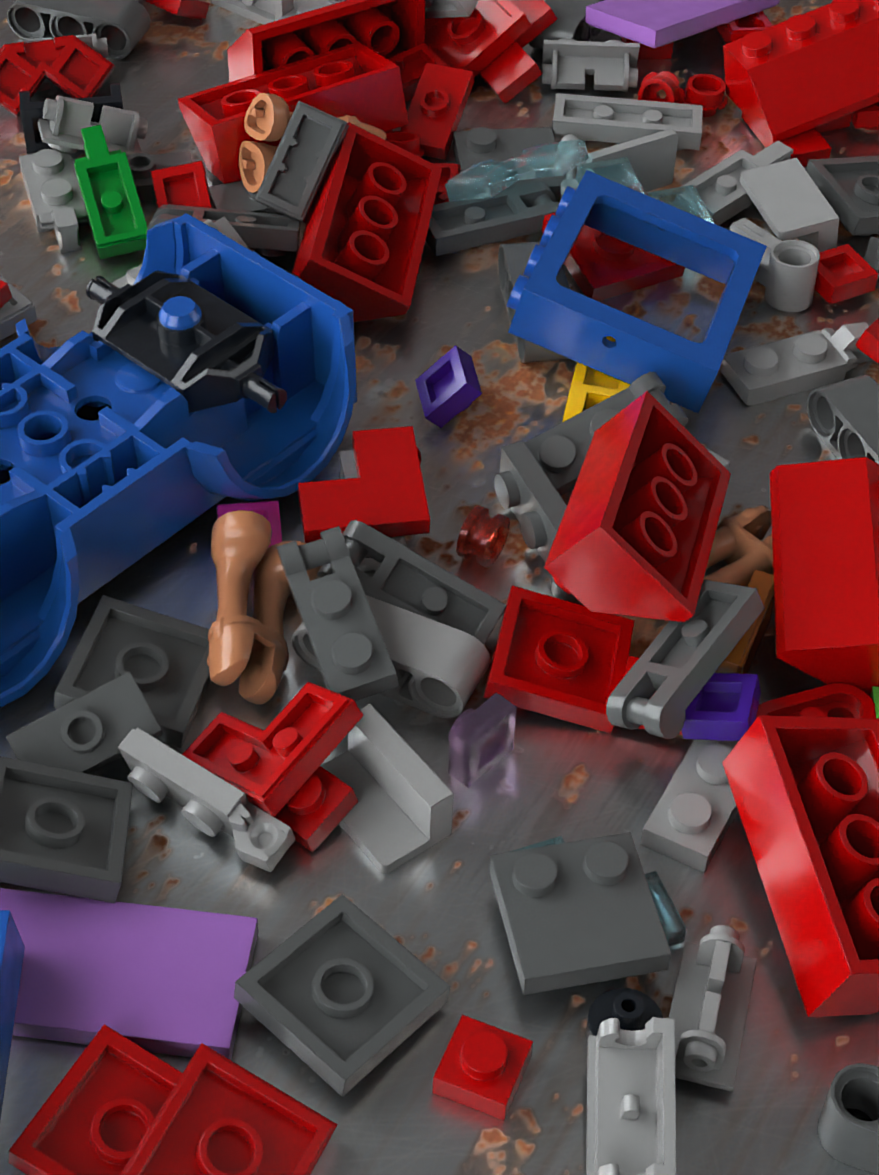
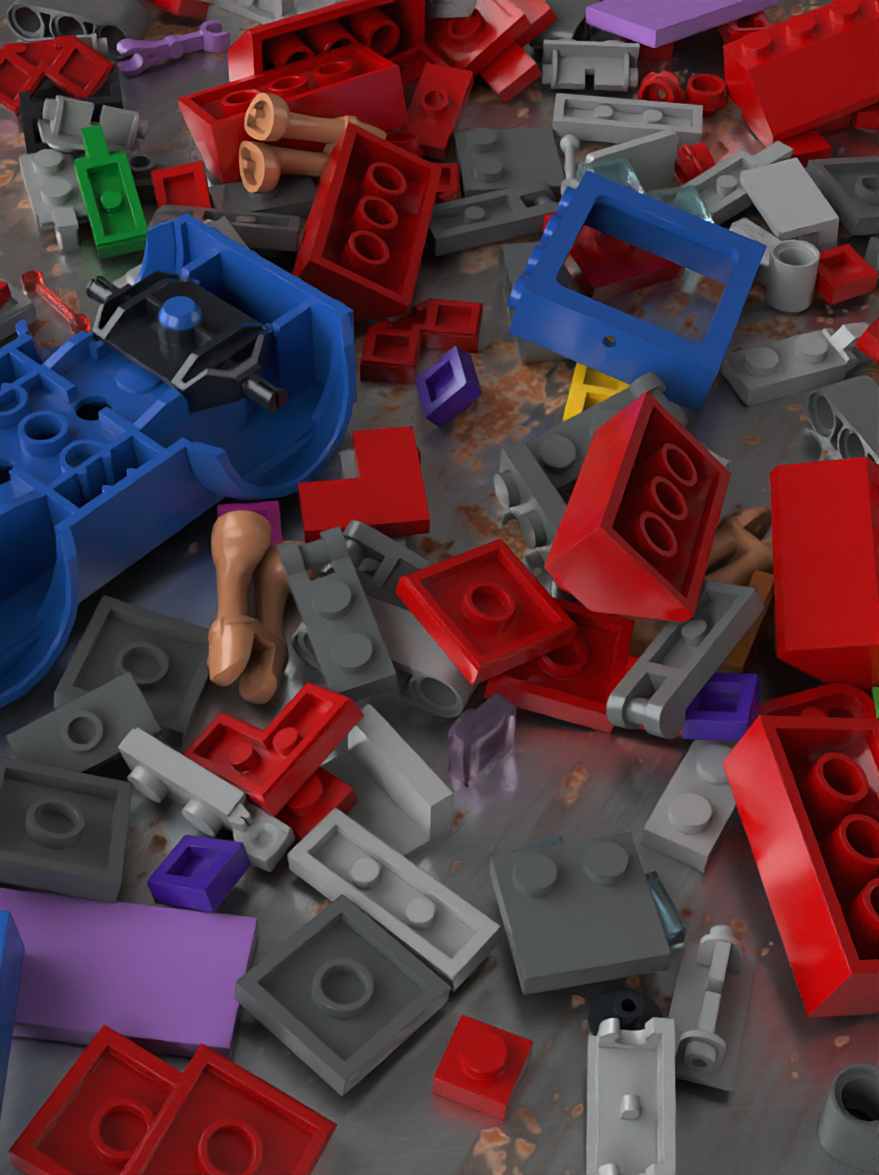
dark grey plate [255,101,349,224] -> none
clear light blue tile [445,139,589,202] -> none
clear red bush [456,505,510,568] -> none
none -> clear red hinge [21,270,91,334]
none -> medium lavender piece [117,20,230,76]
none -> dark purple plate [146,835,251,913]
none -> light grey plate [287,807,501,992]
none -> red tile [360,298,484,385]
none -> red tile [395,538,579,686]
none -> red plate [674,142,716,185]

